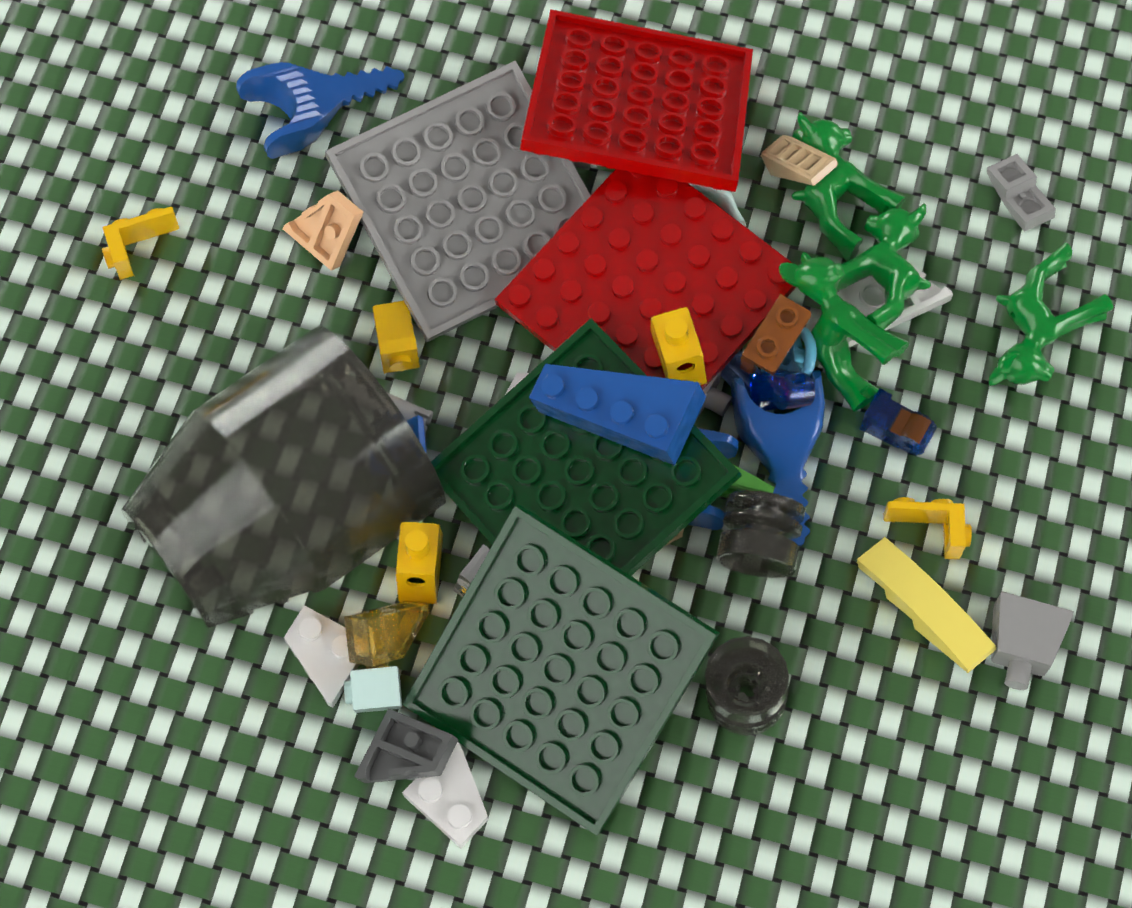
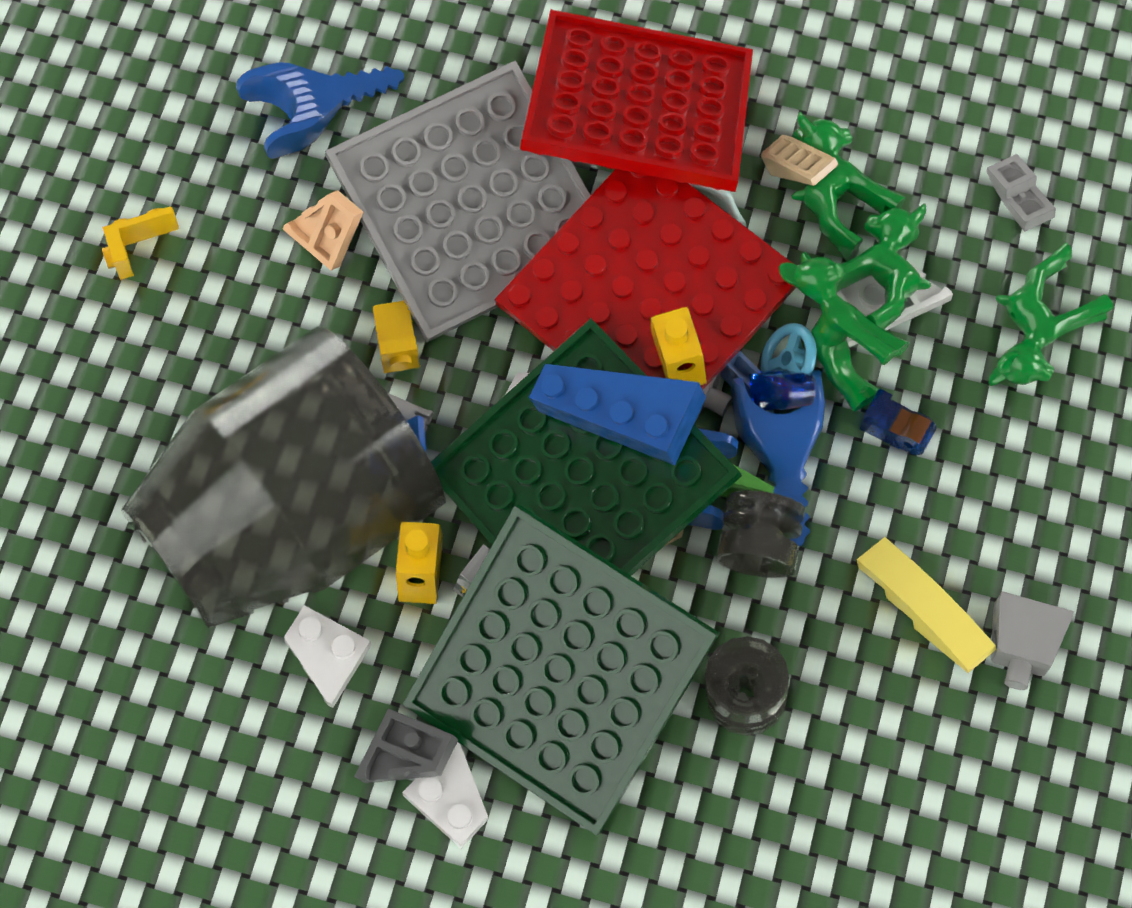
clear yellow slope [344,601,430,669] -> none
light aqua brick [344,666,403,713] -> none
dark orange bracket [740,294,811,376] -> none
yellow bracket [883,497,972,559] -> none

